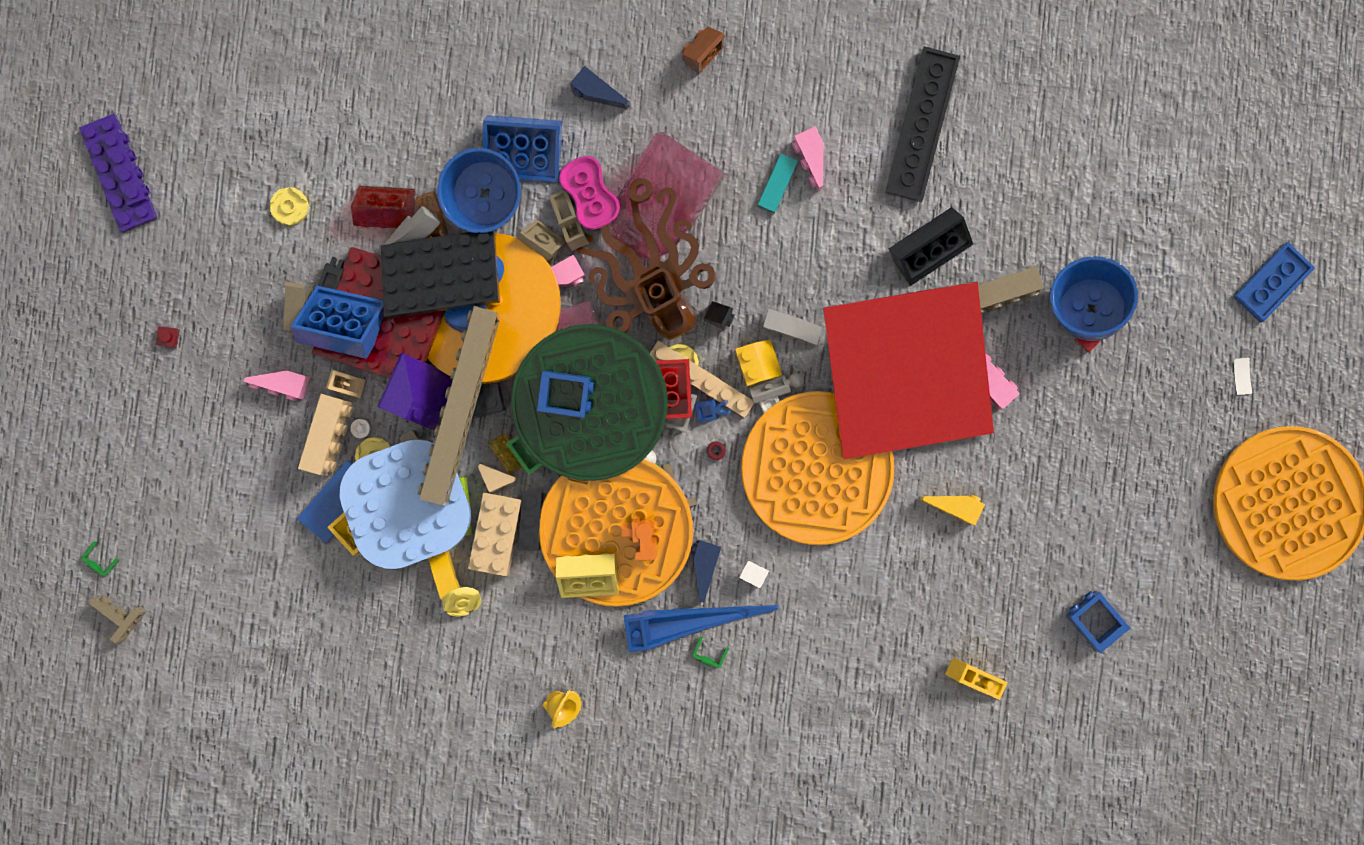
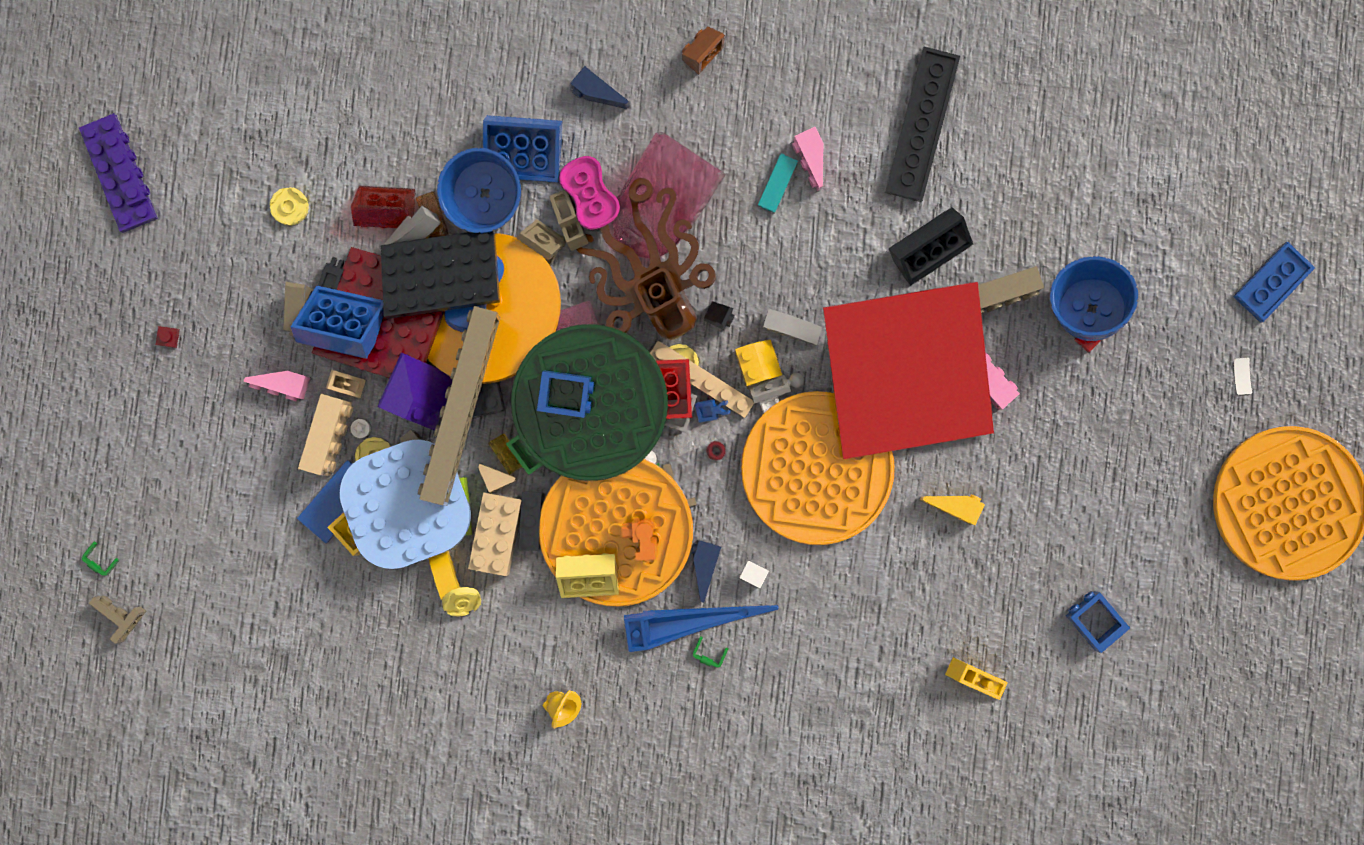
bright pink slope [551,255,586,287] -> none

